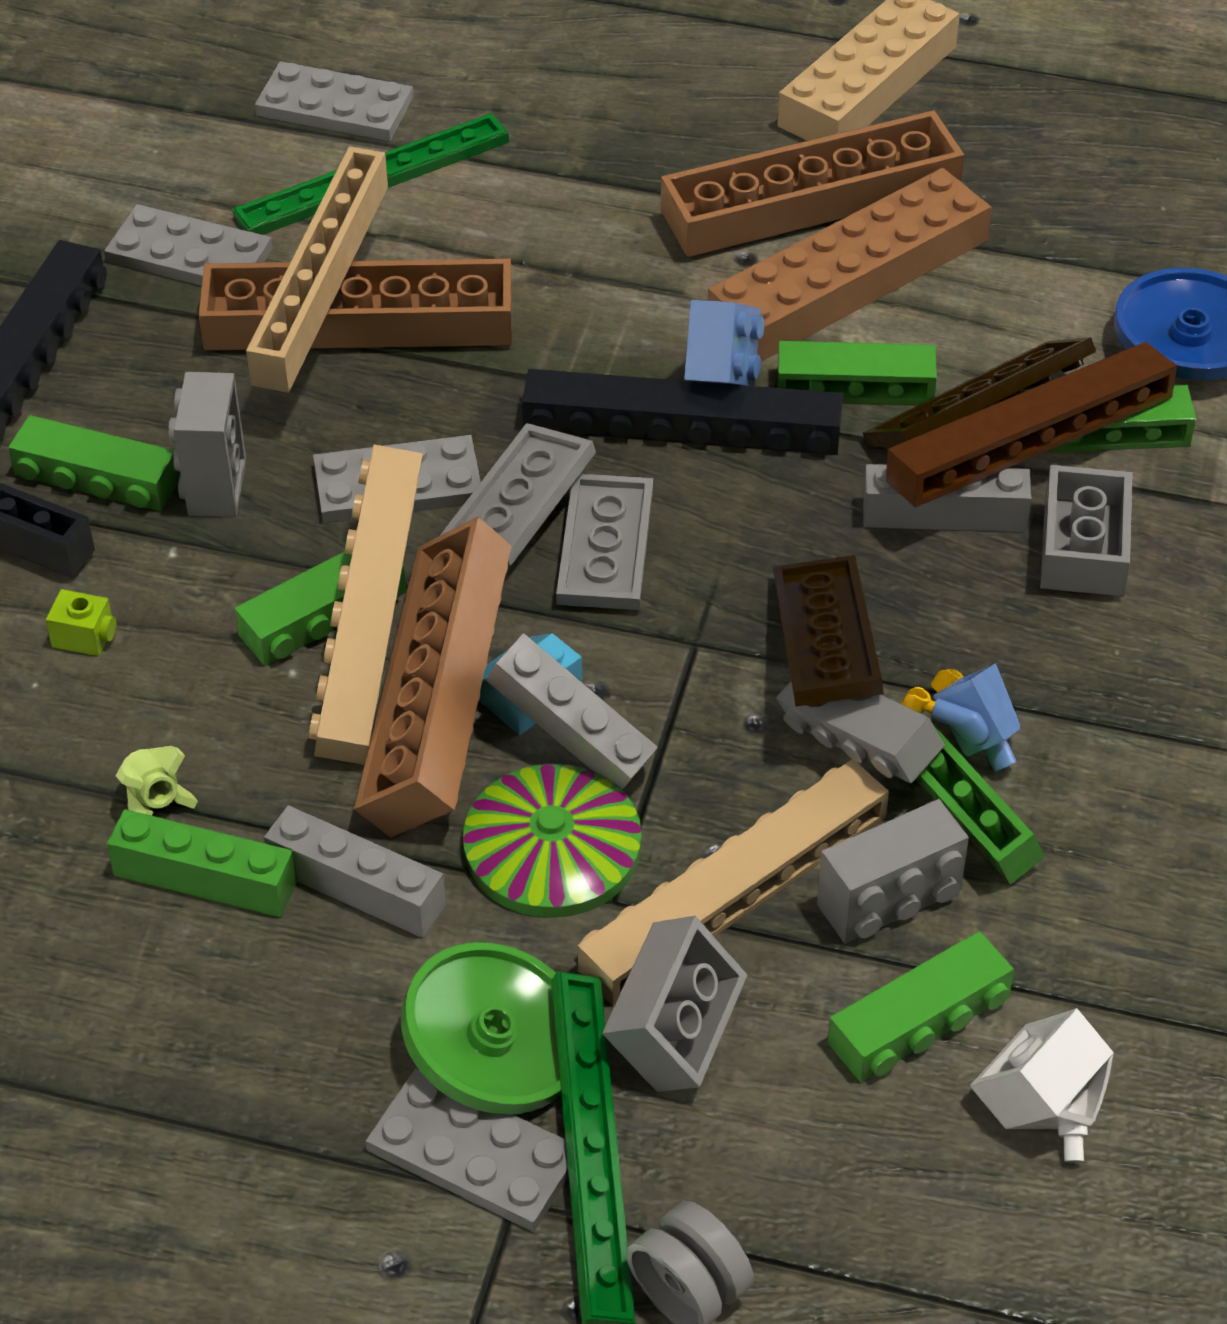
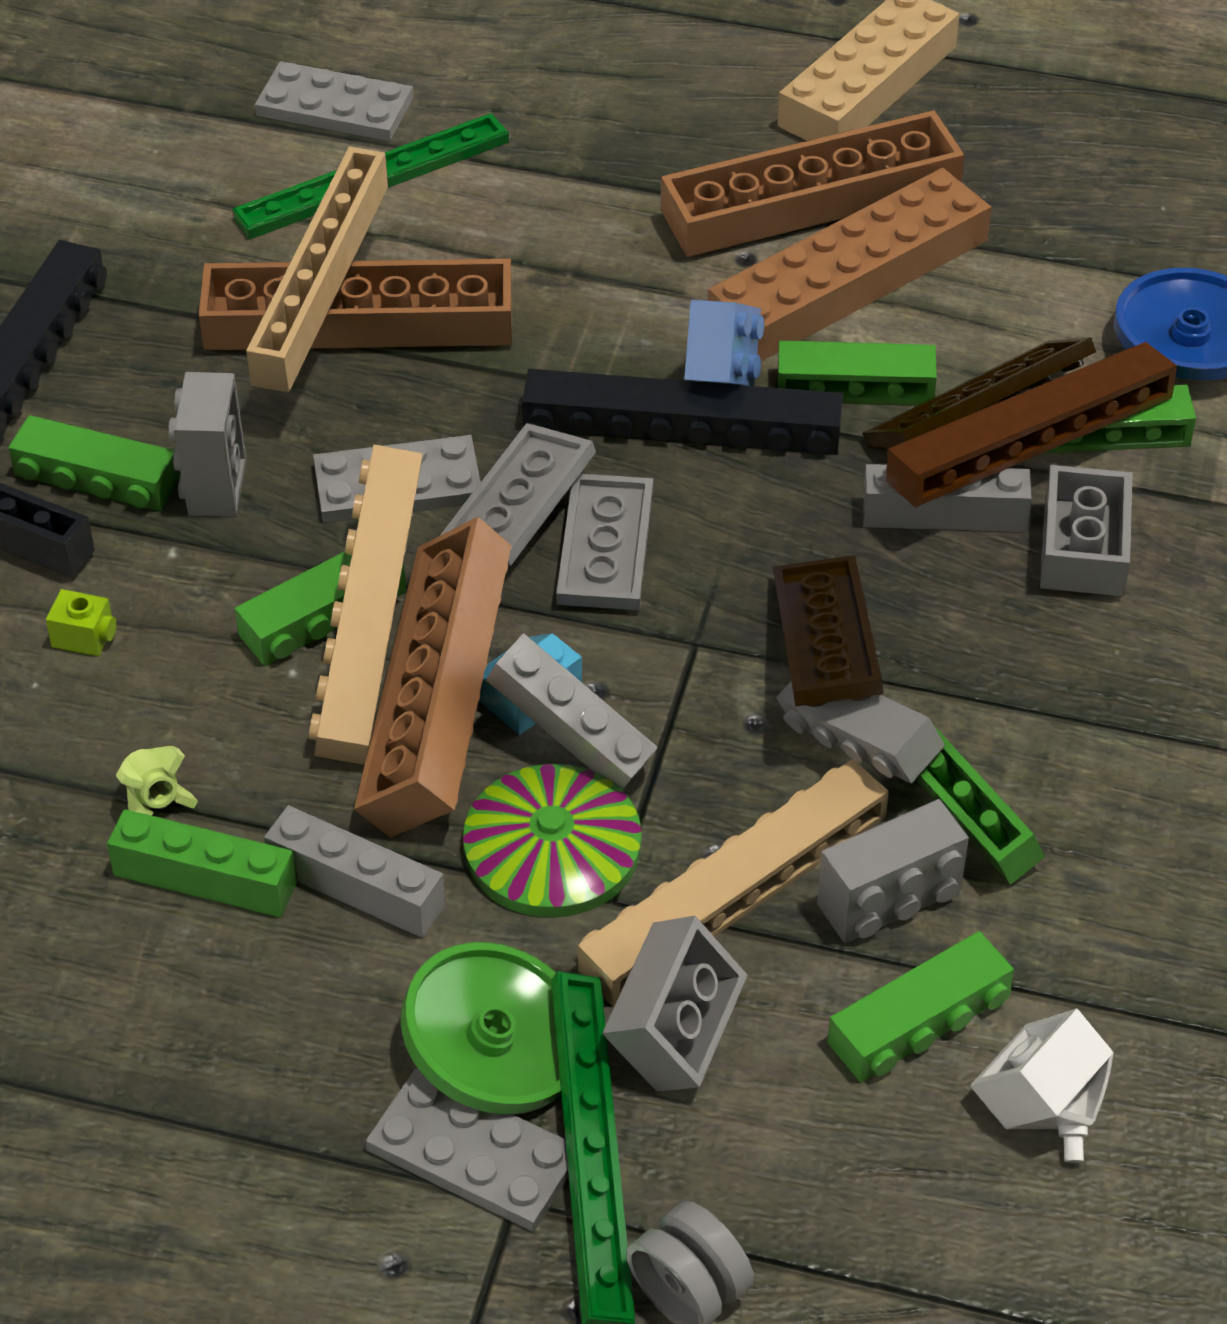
light grey plate [104,204,273,286] -> none
medium blue torso [900,663,1020,772] -> none

